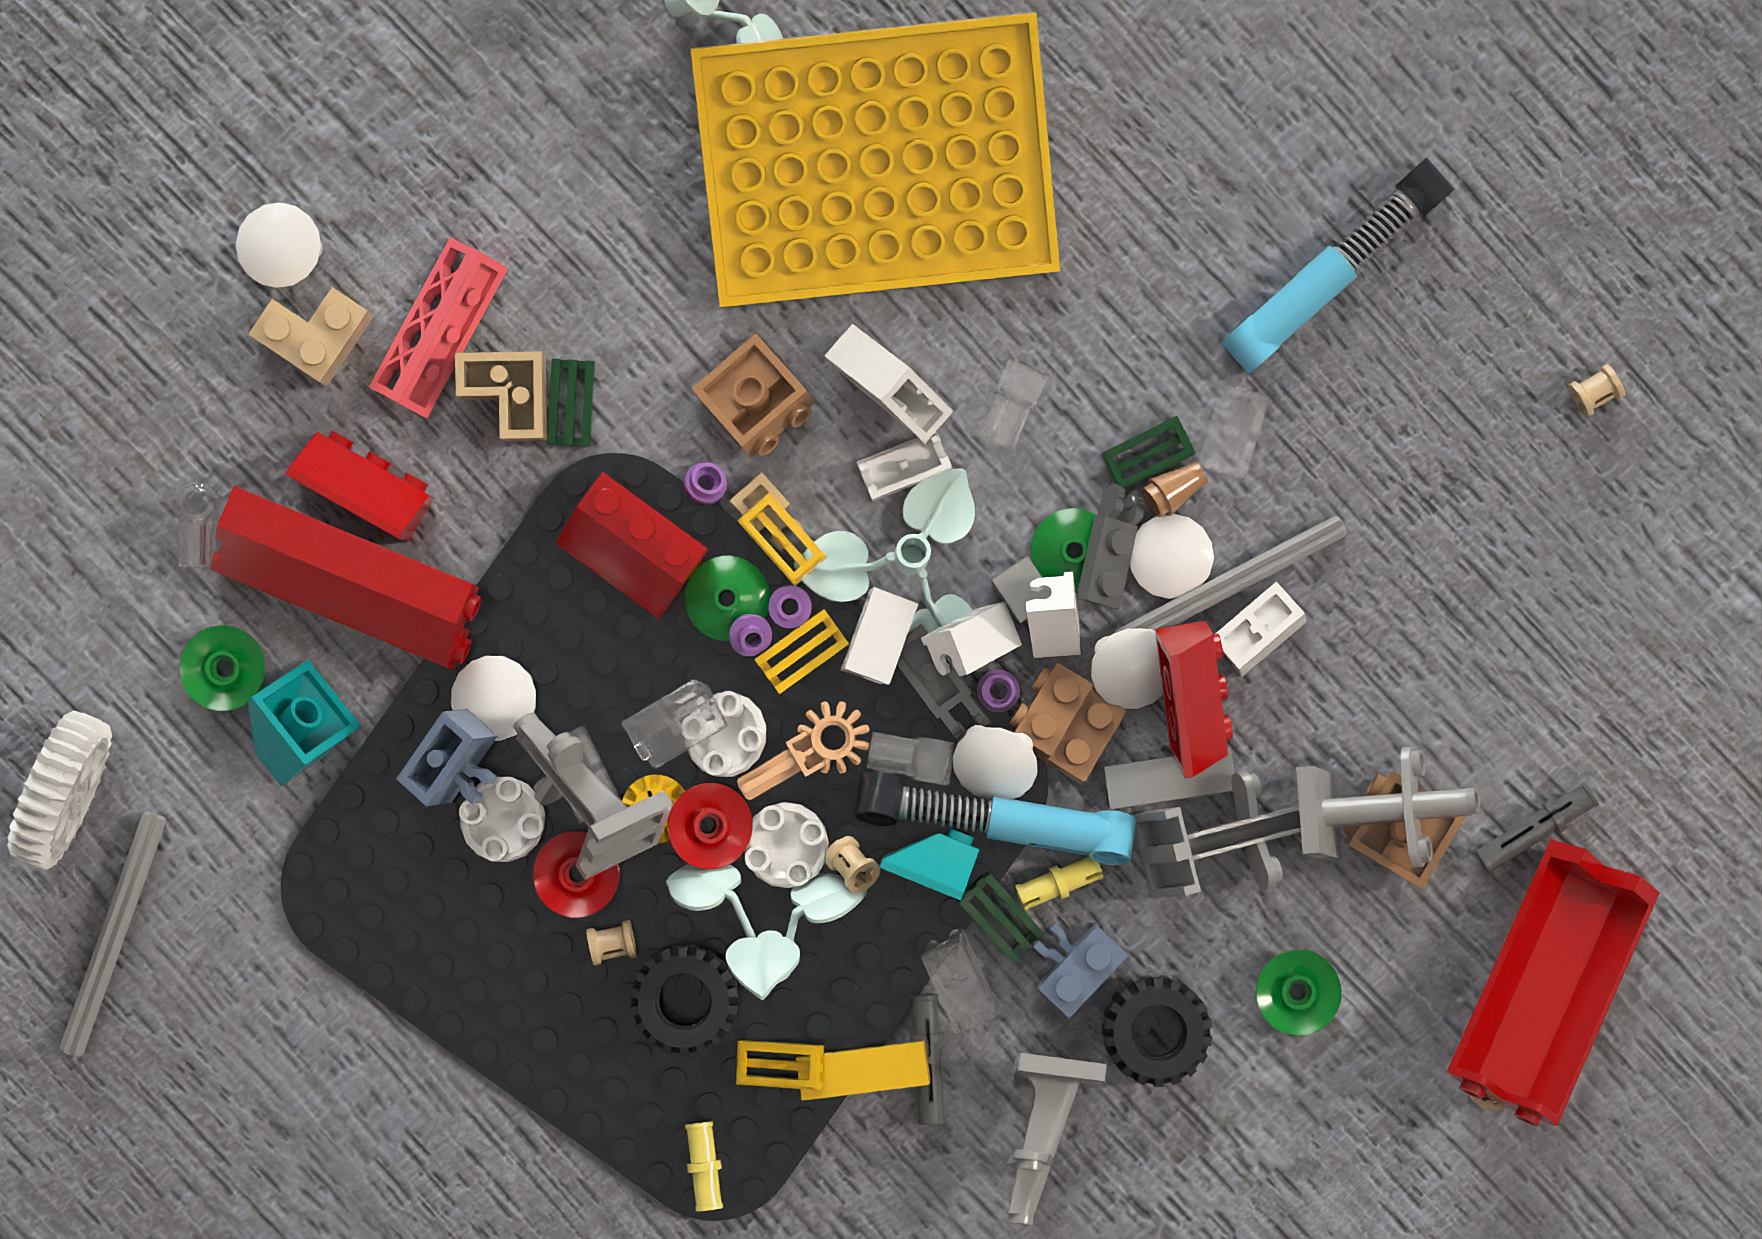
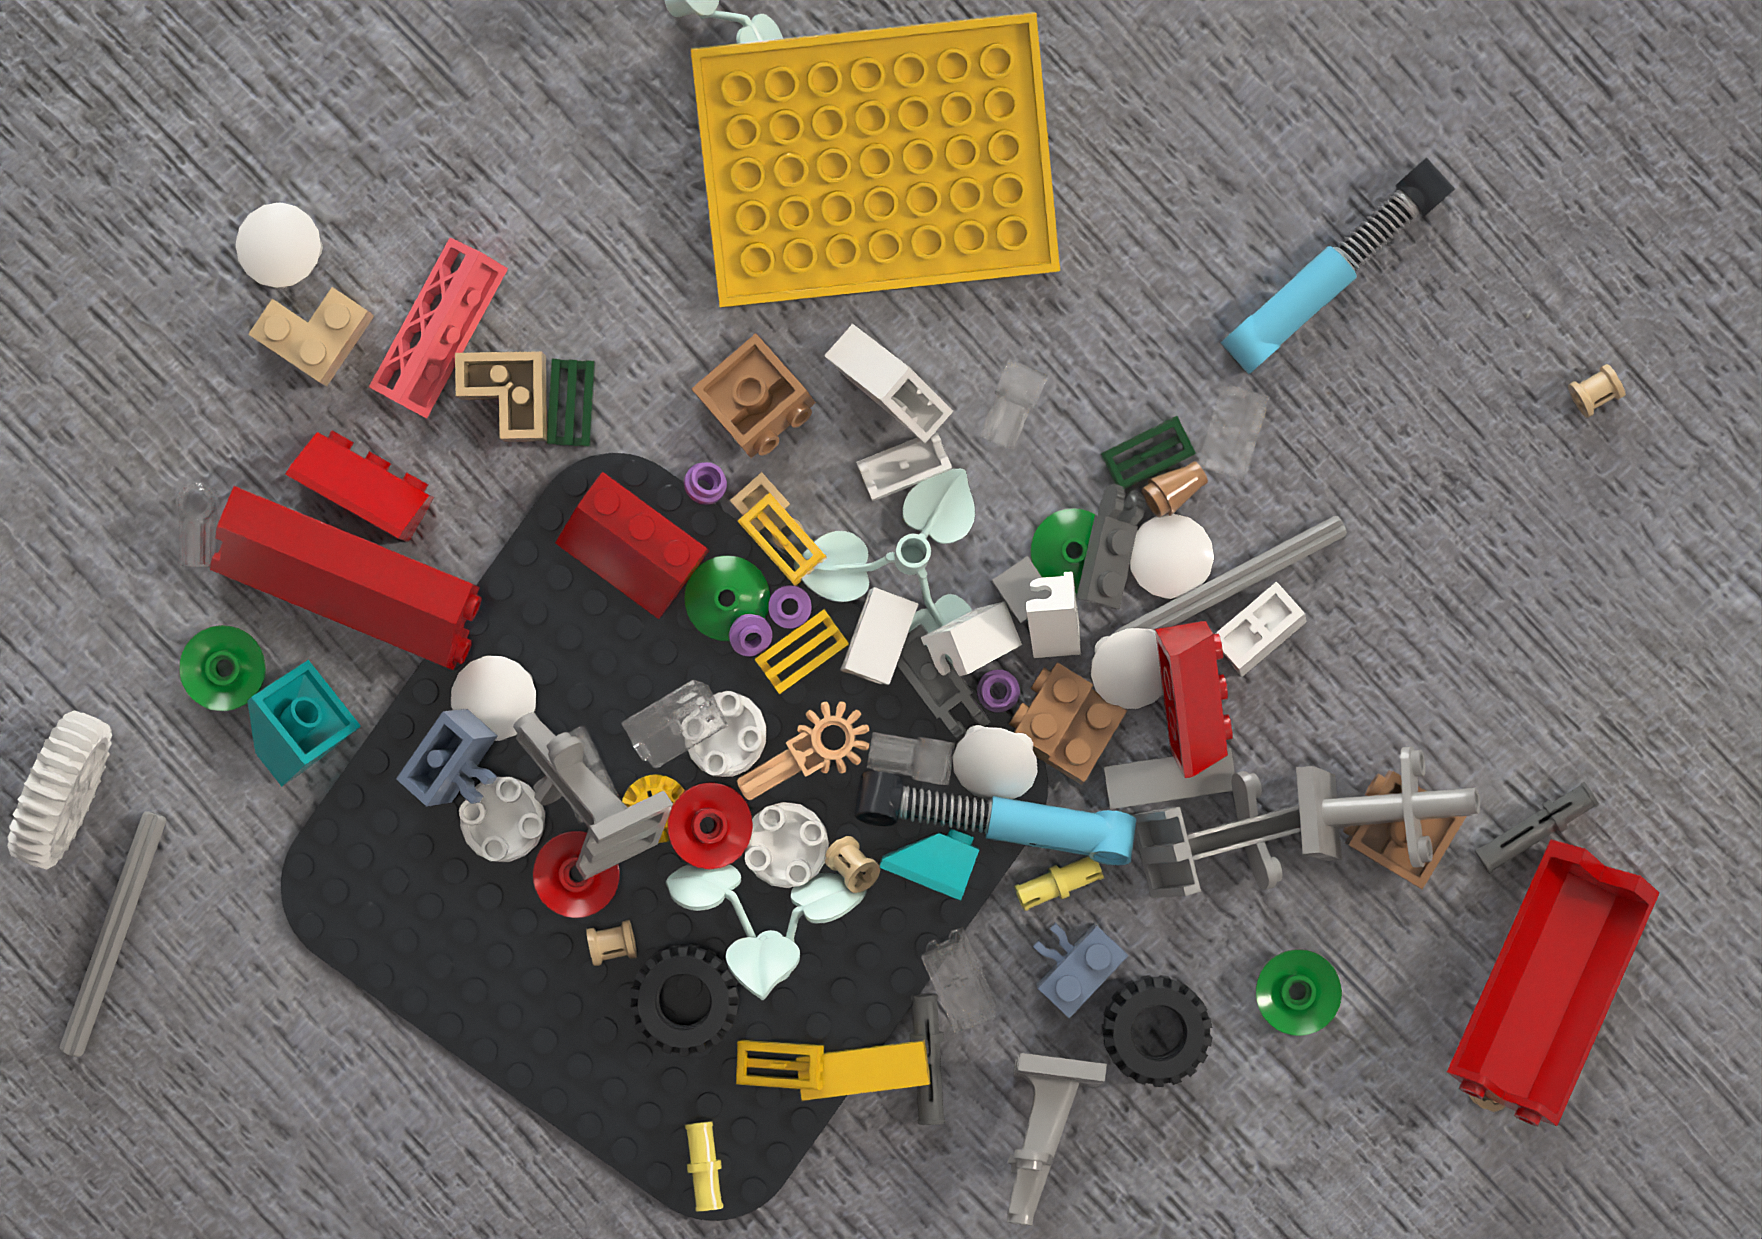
dark green tile [956,871,1045,963] -> none

